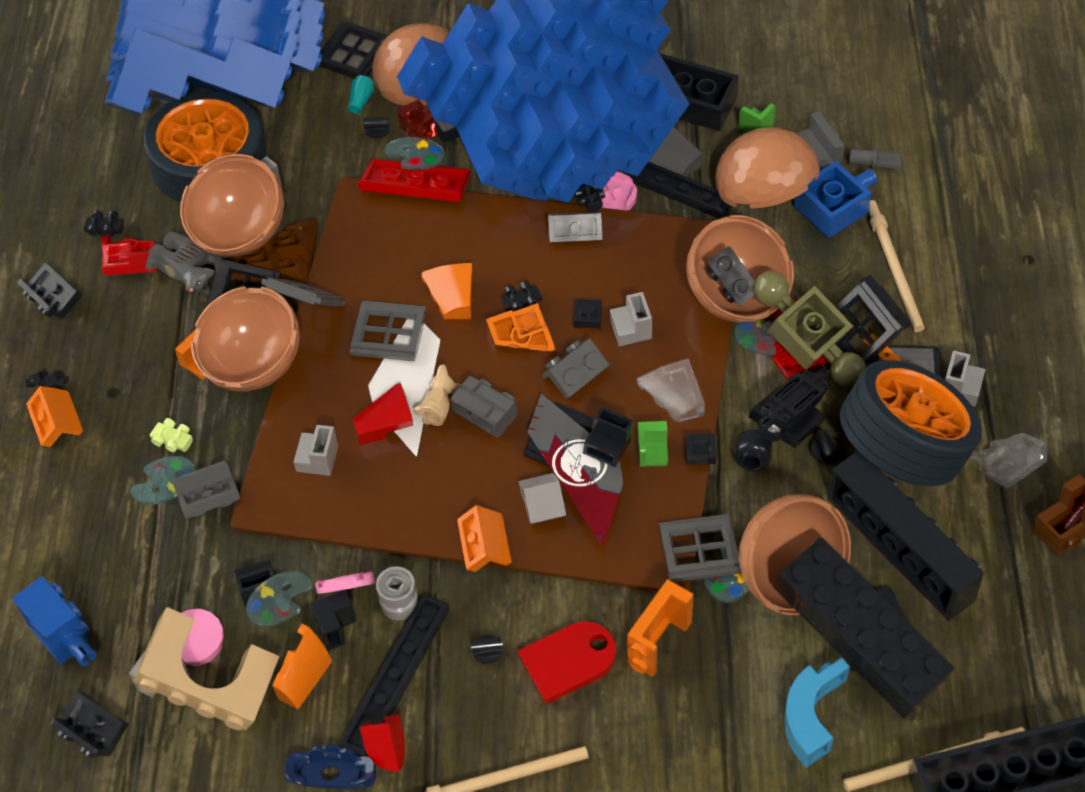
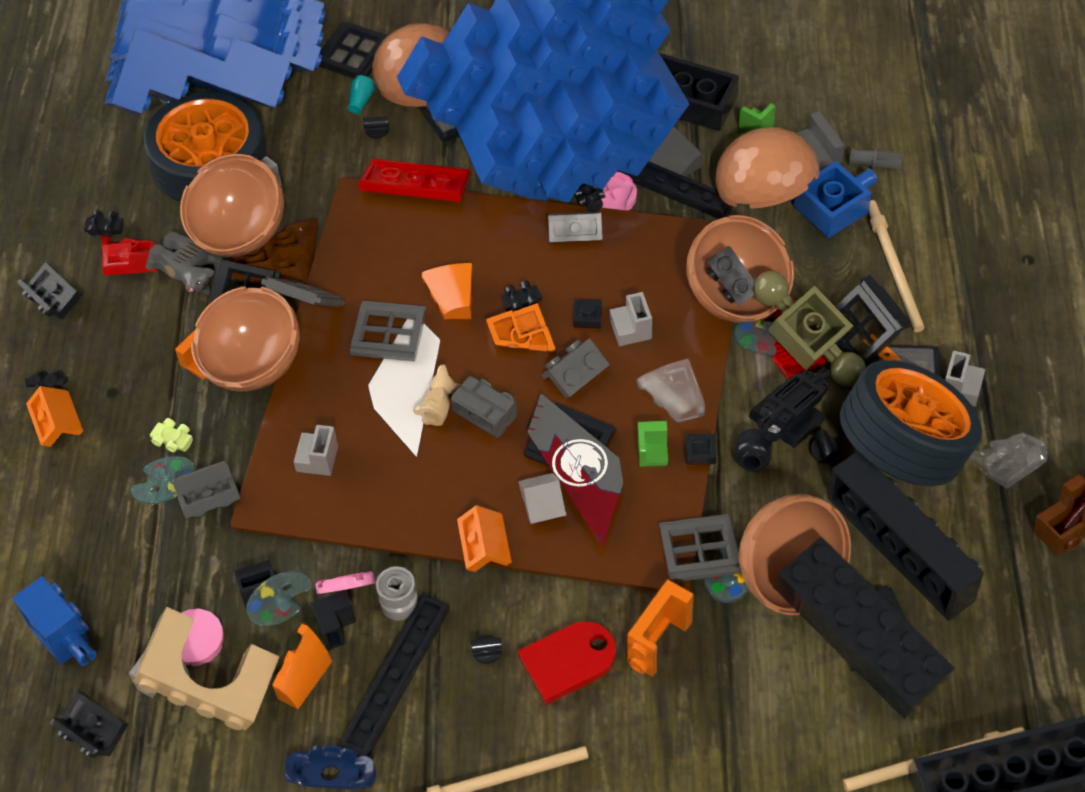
red slope [353,383,414,445] -> none
red brick [360,714,405,772] -> none
clear light blue piece [385,137,445,170] -> none
clear red brick [397,99,436,145] -> none
black piece [583,407,634,467] -> none
dark azure arch [784,658,850,768] -> none

